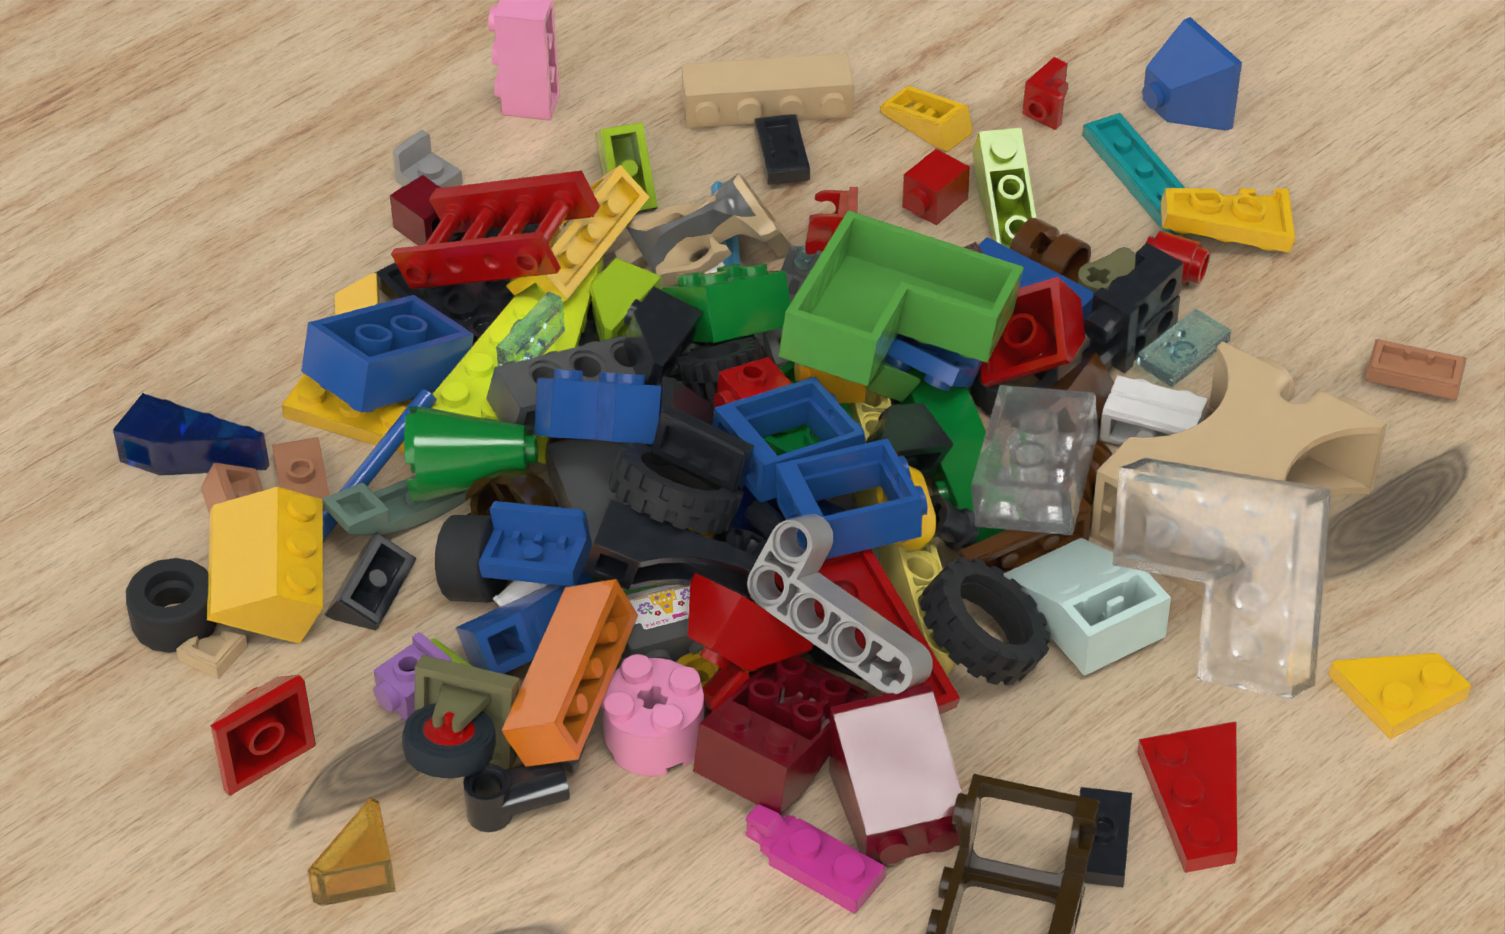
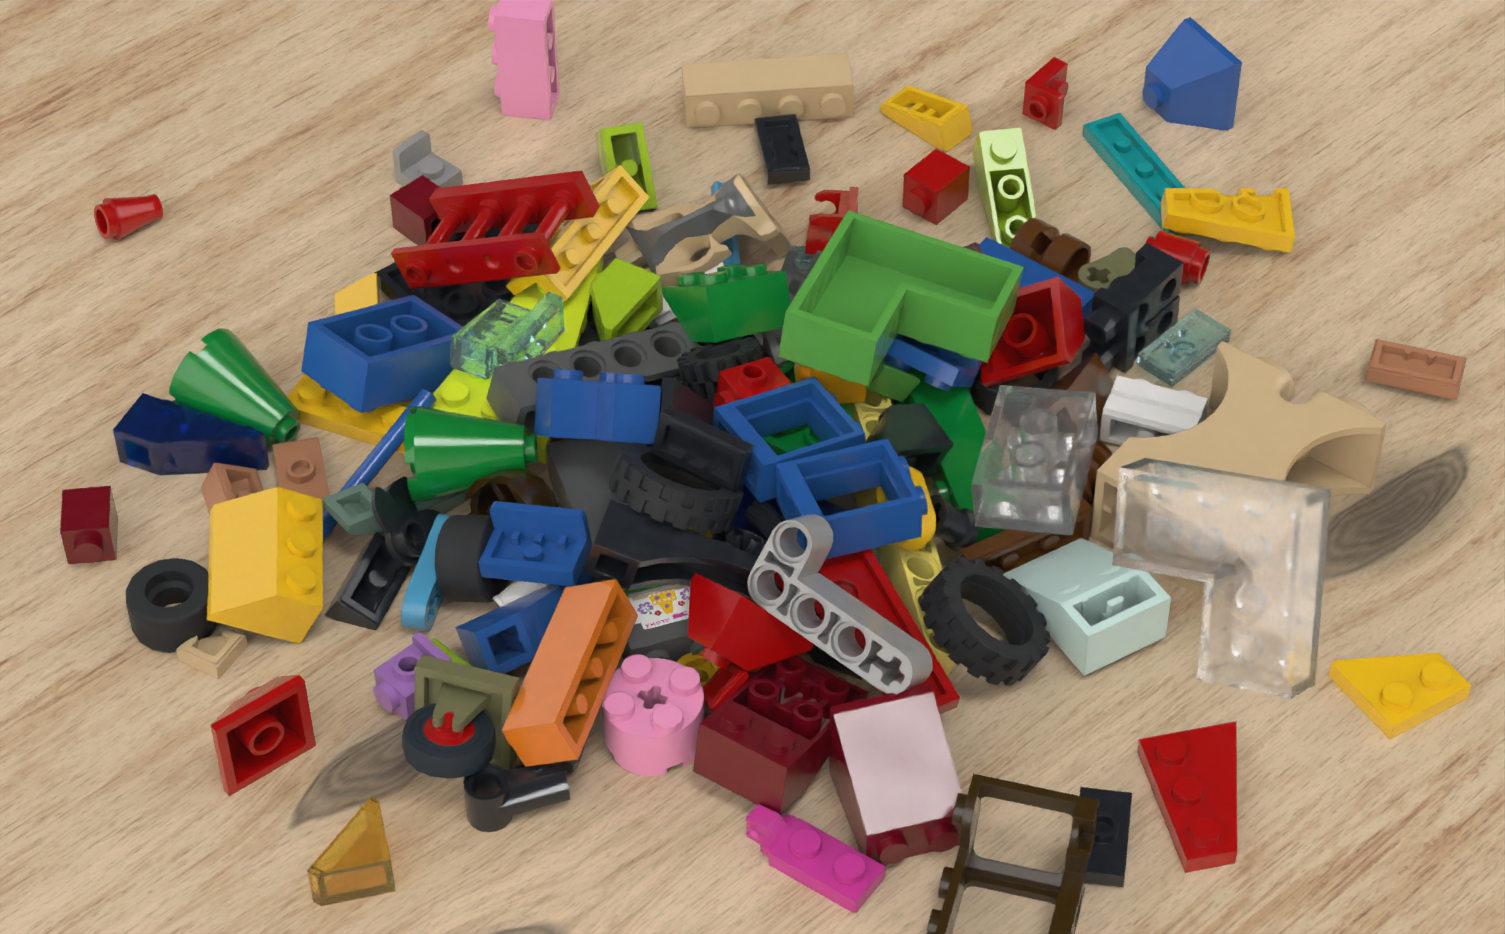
black slope [623,286,703,386] -> none
none -> dark red brick [60,486,118,564]
none -> red cone [94,194,163,240]
none -> green cone [169,328,301,448]
none -> black plate [371,476,441,566]
none -> dark azure beam [401,514,451,632]
none -> clear light blue slope [450,299,538,380]

